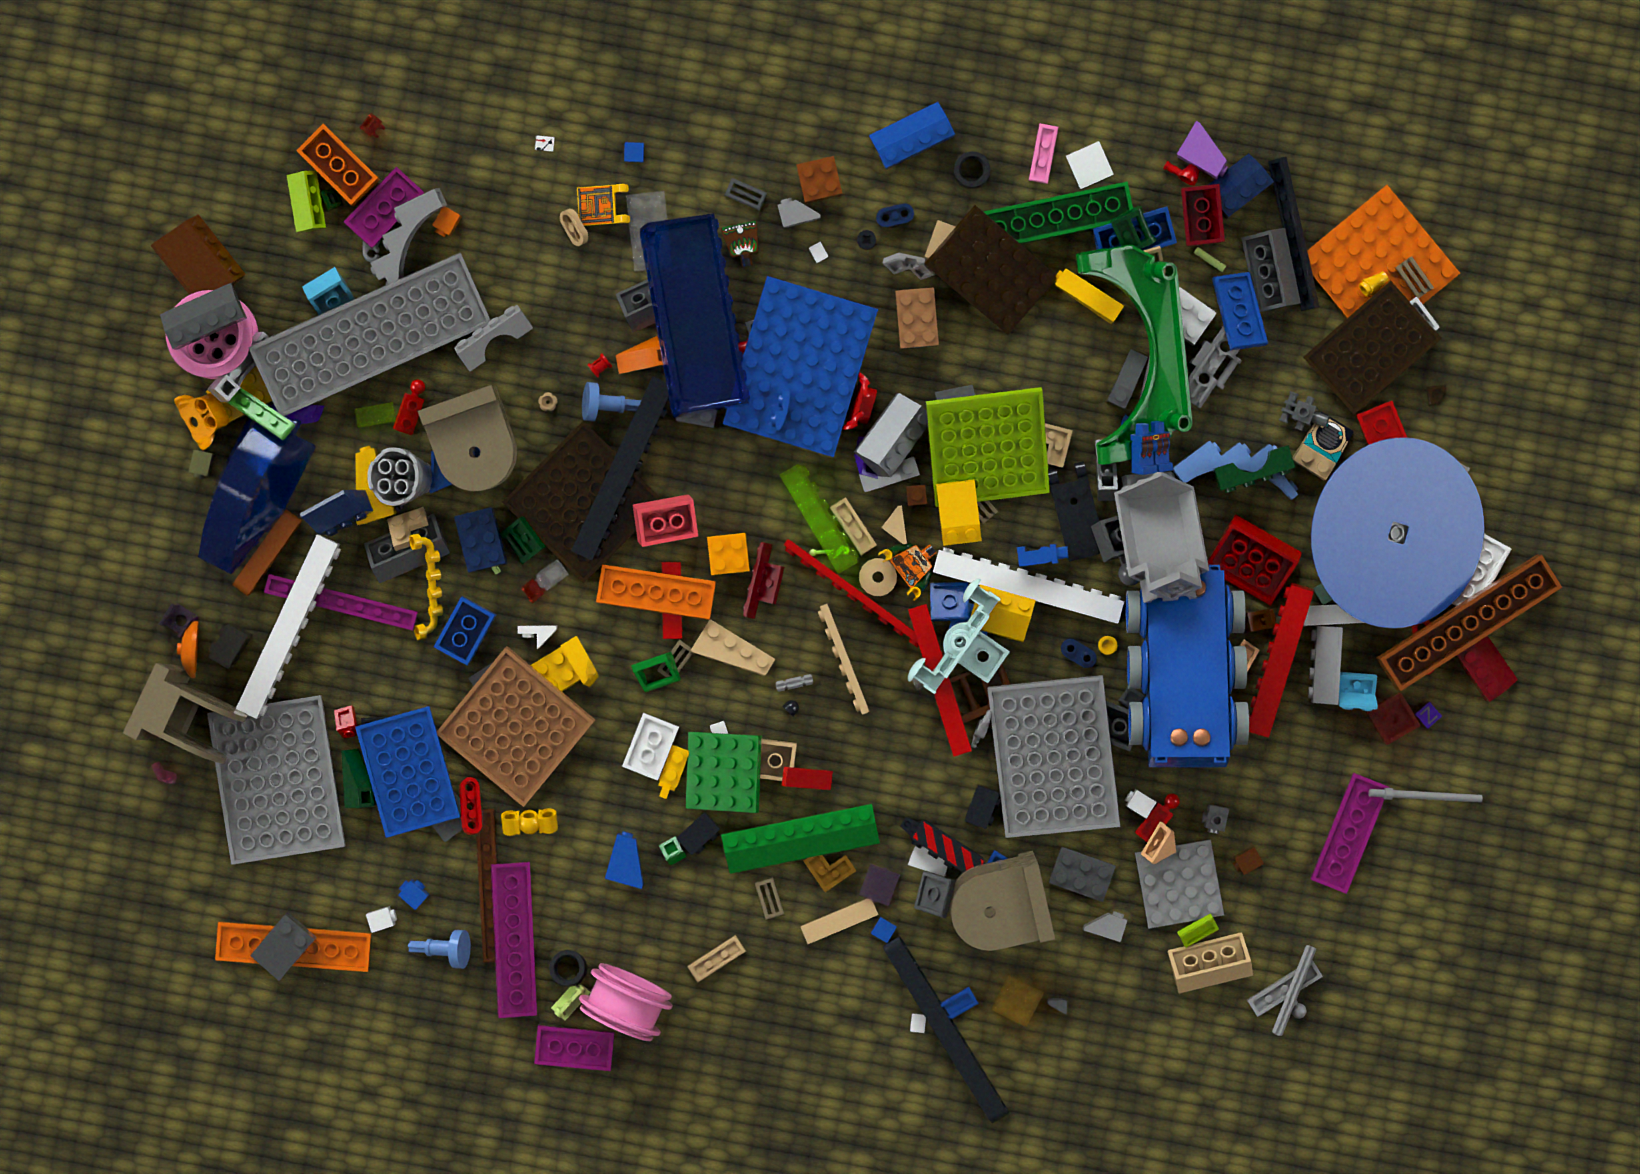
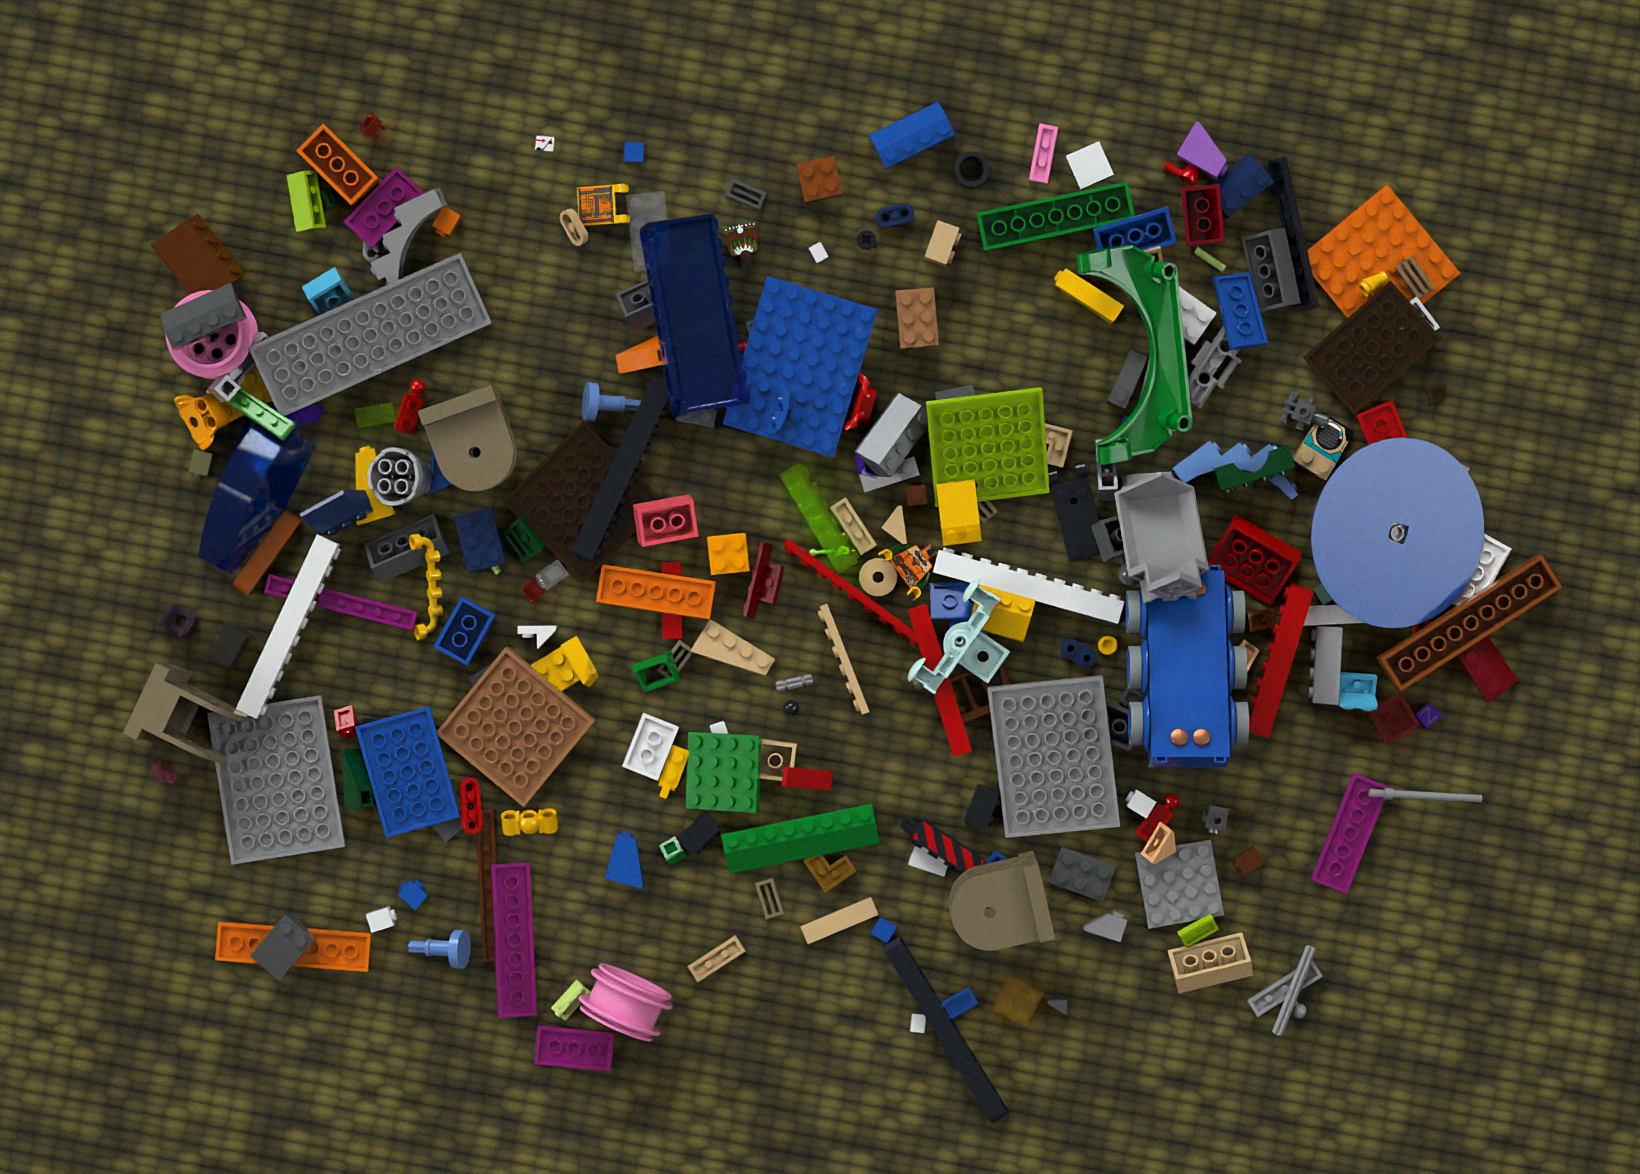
orange dish [177,621,199,679] -> none
tan plate [387,507,429,551] -> none
light grey arch [454,305,533,371] -> none
tan plate [538,392,557,411] -> none
black tyre [549,950,587,987] -> none
red bush [587,353,613,378] -> none
light grey slope [778,198,821,228] -> none
clear purple piece [859,864,900,906] -> none
light grey tile [883,253,936,280] -> none
dark grey tile [914,871,955,918] -> none
dark brown plate [924,205,1056,335] -> none
light grey piece [971,710,991,748] -> none
blue hips [1017,544,1069,567] -> none
dark green plate [1110,206,1157,249] -> none
blue hips [1130,421,1173,475] -> none

